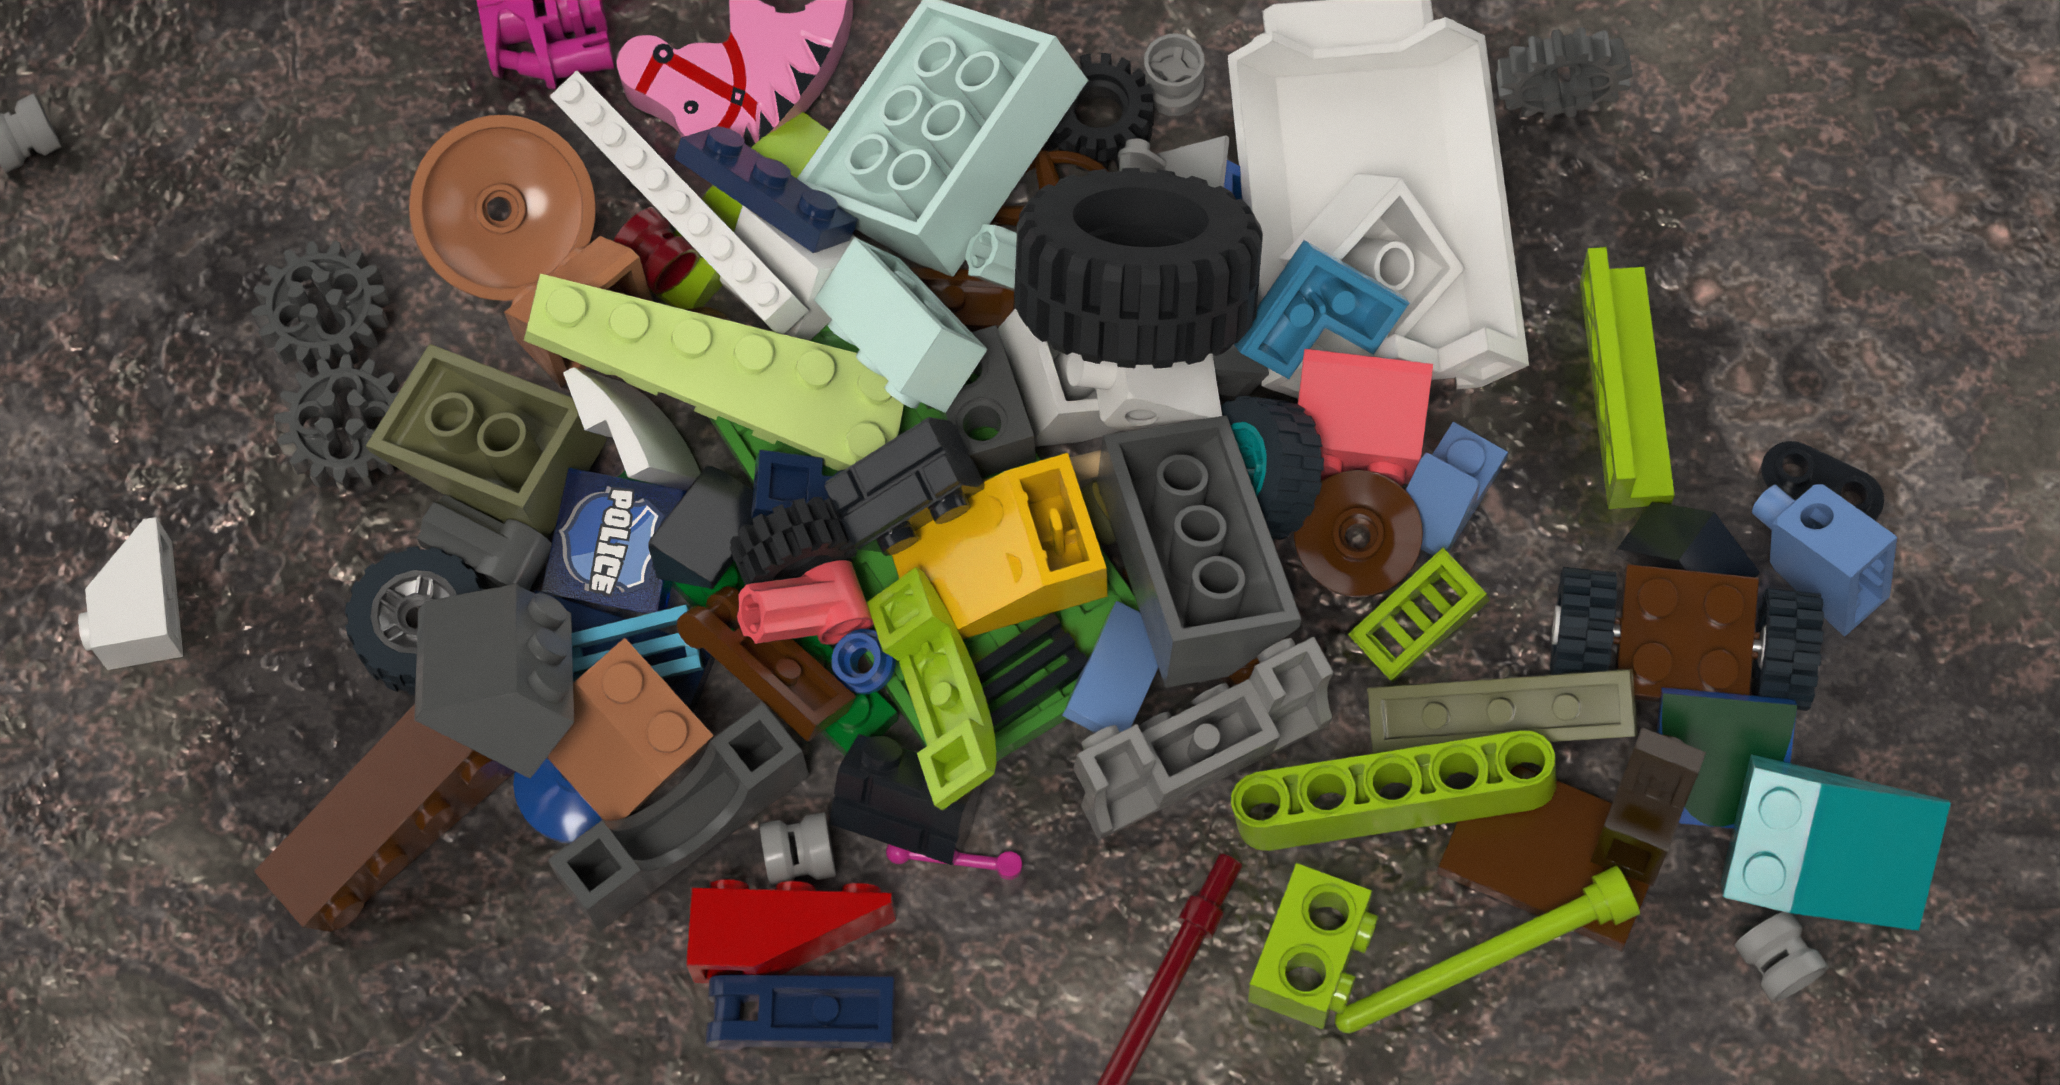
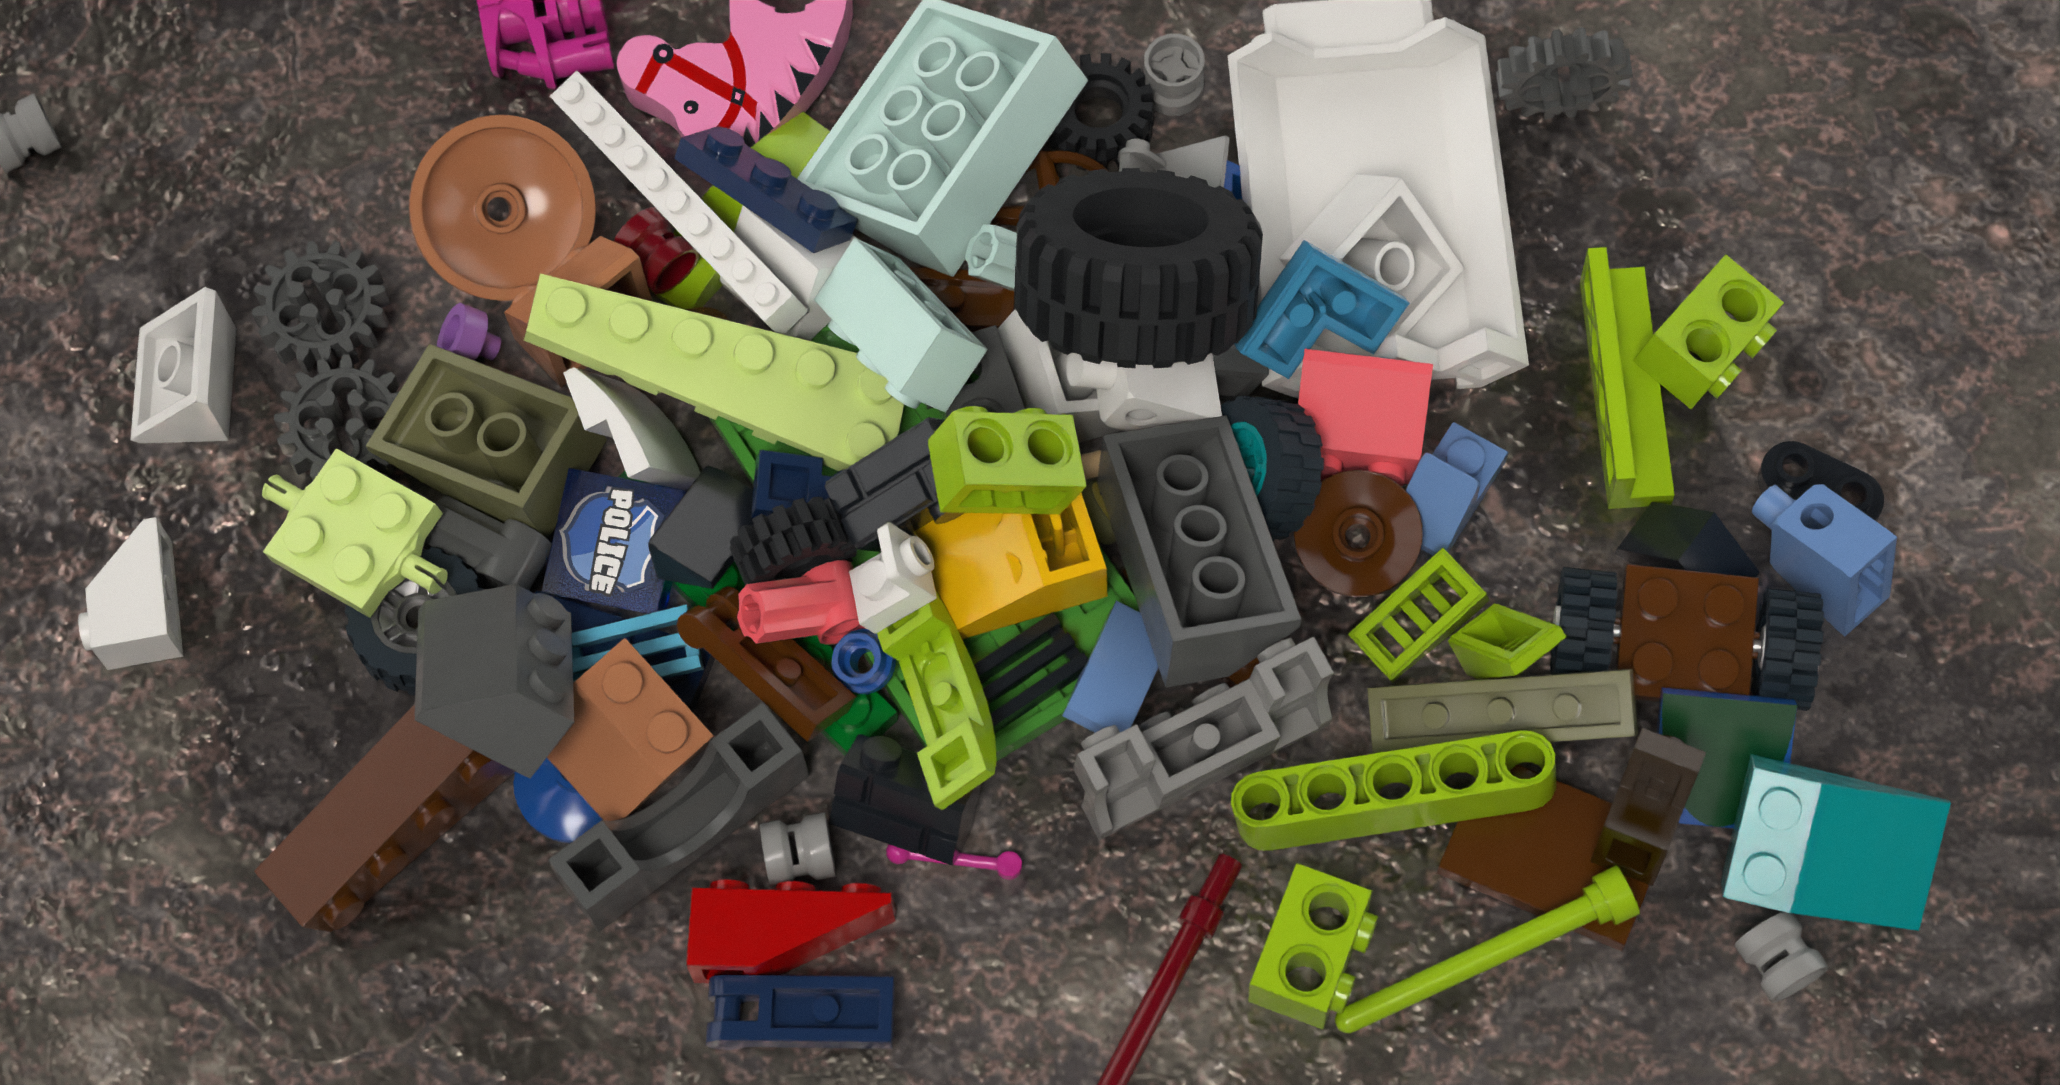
none -> white slope [131,287,236,444]
none -> yellowish green plate [262,448,448,618]
none -> medium lavender tile [437,303,501,361]
none -> white bracket [849,522,937,634]
none -> lime brick [927,406,1087,514]
none -> lime slope [1448,603,1566,679]
none -> lime brick [1633,254,1784,409]

